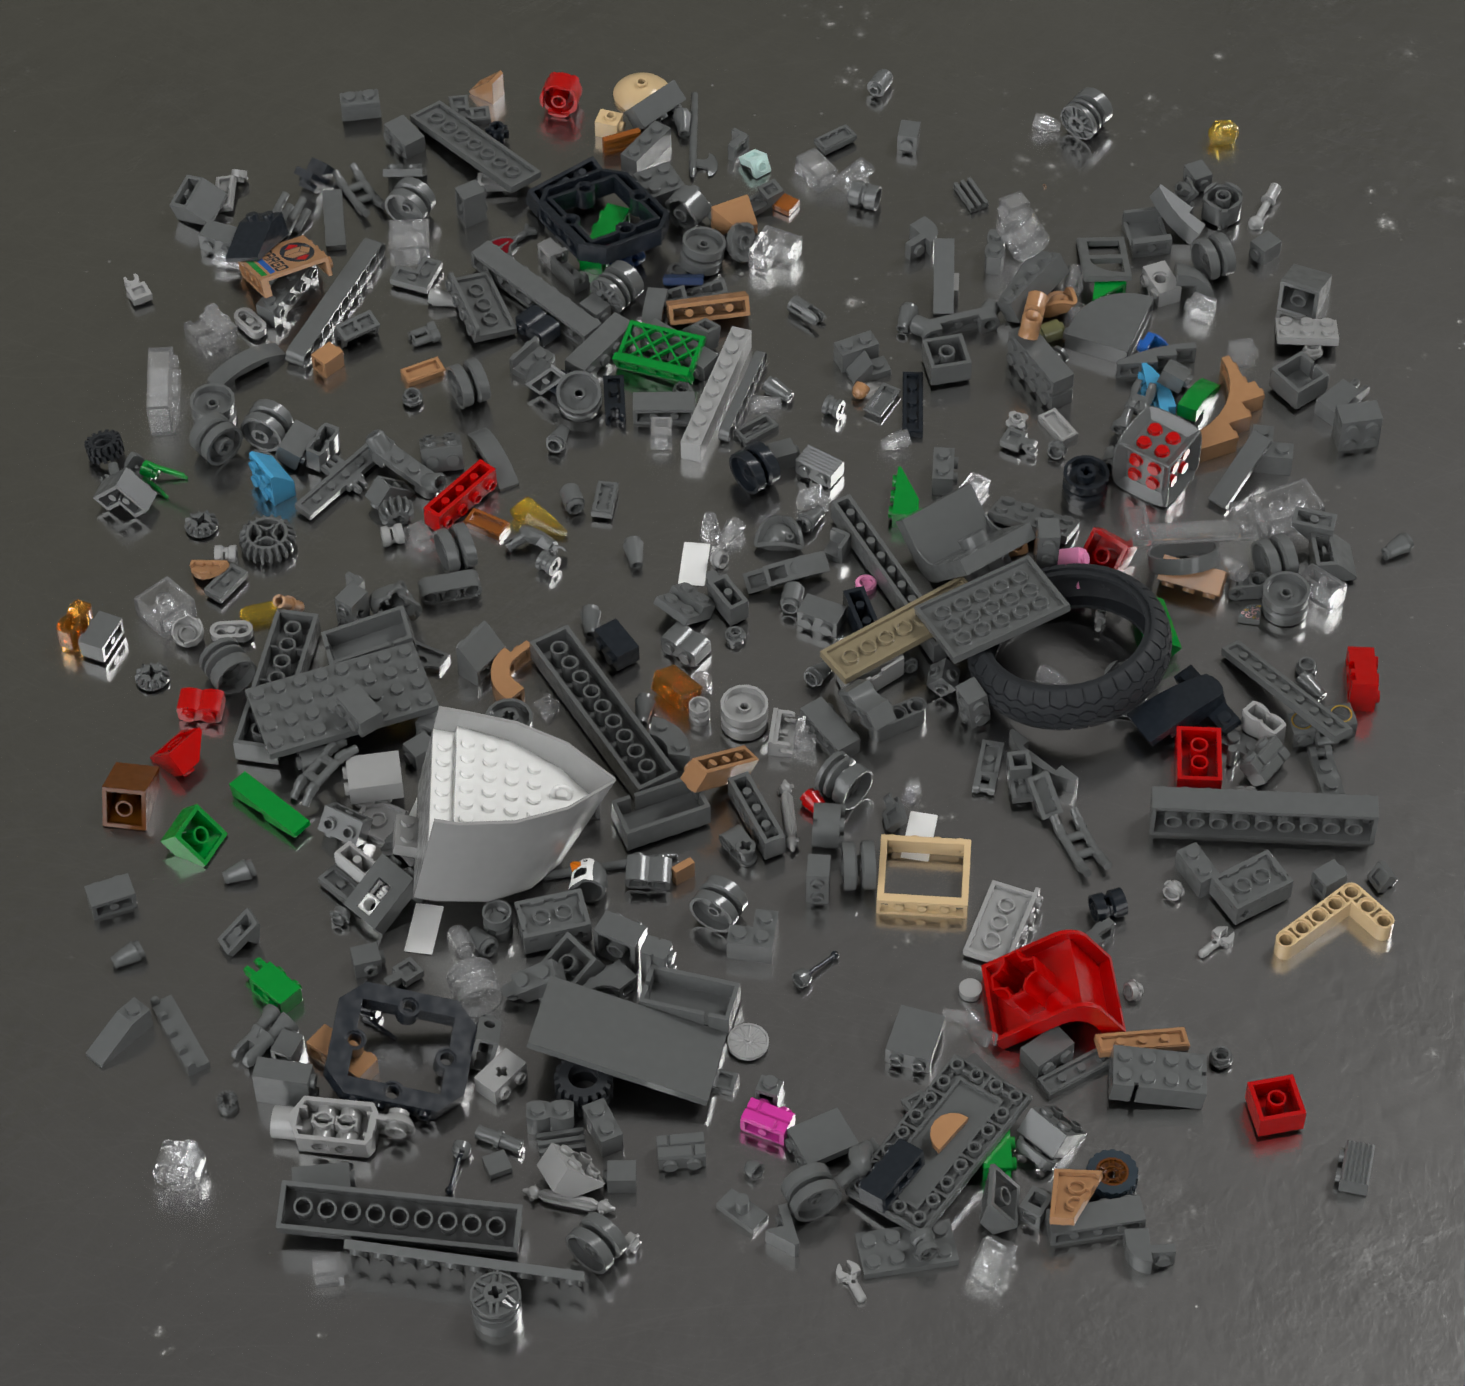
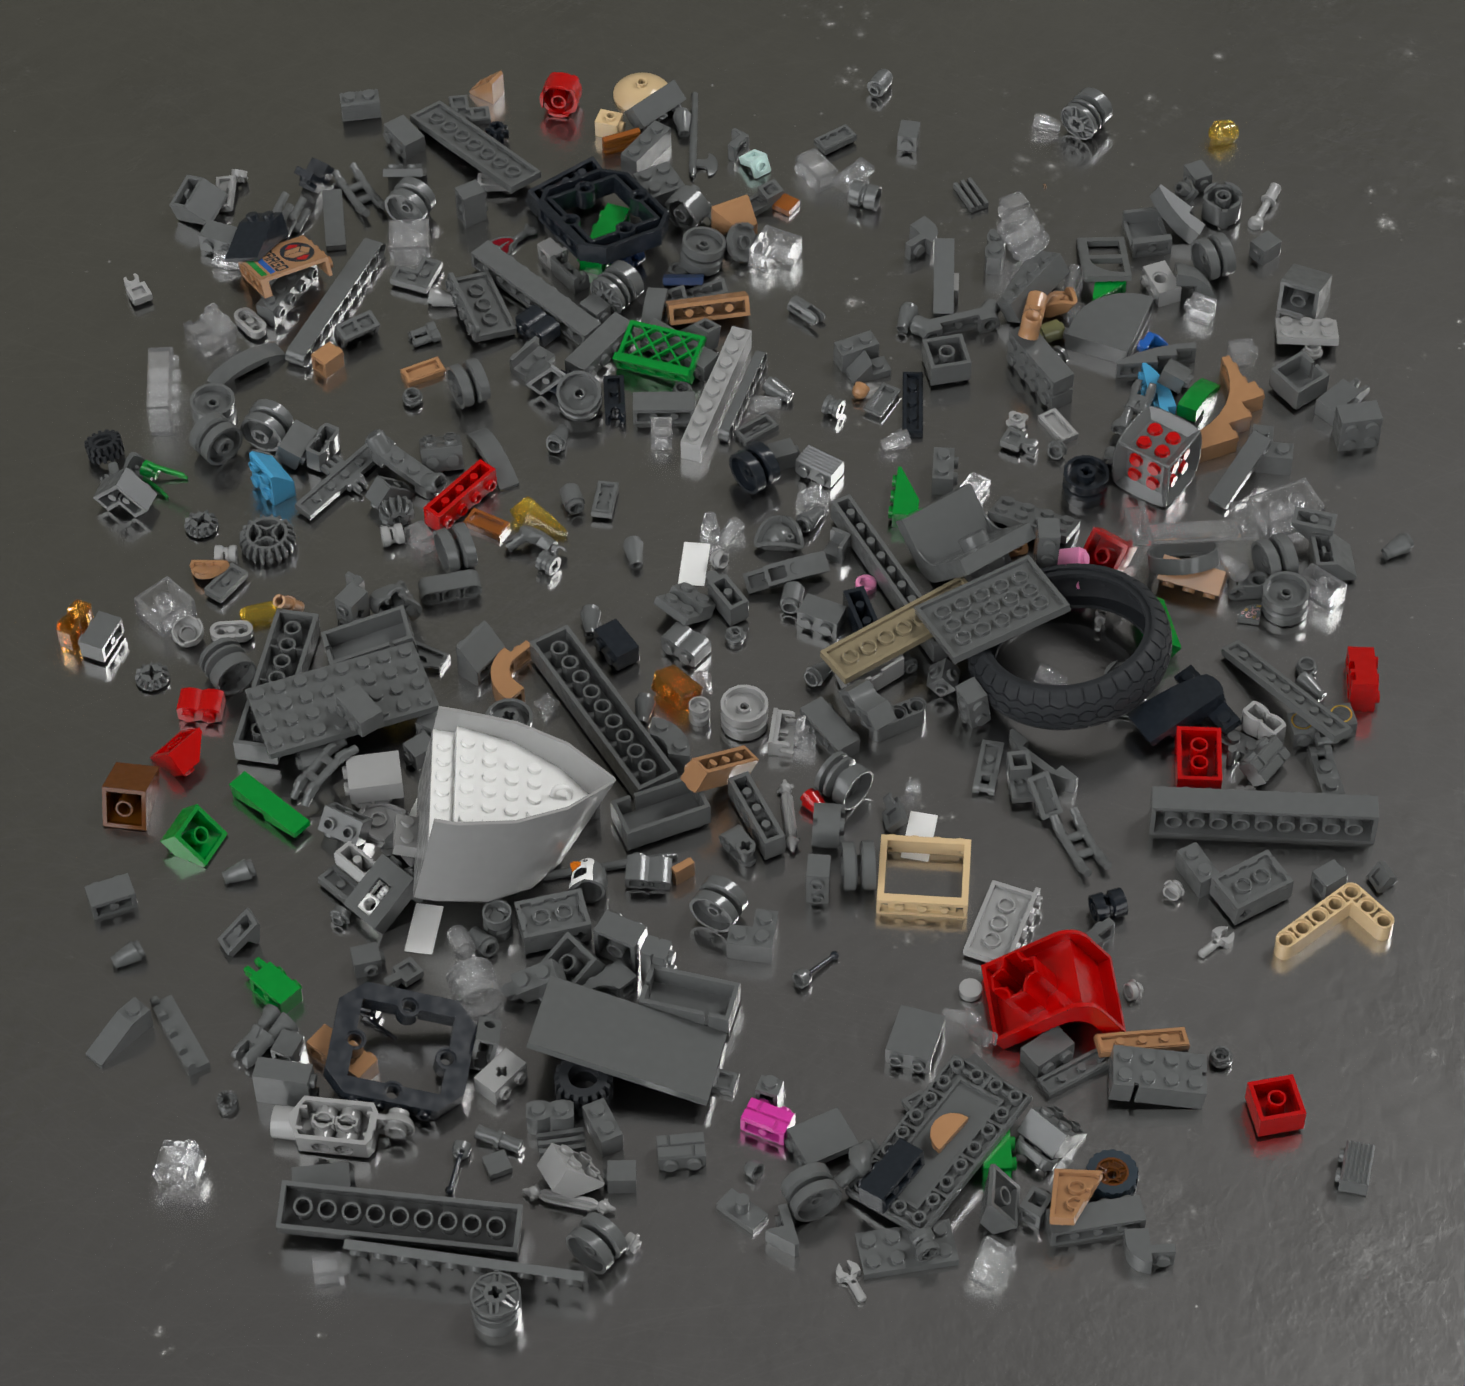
light grey wheel [727,1023,769,1060] -> none

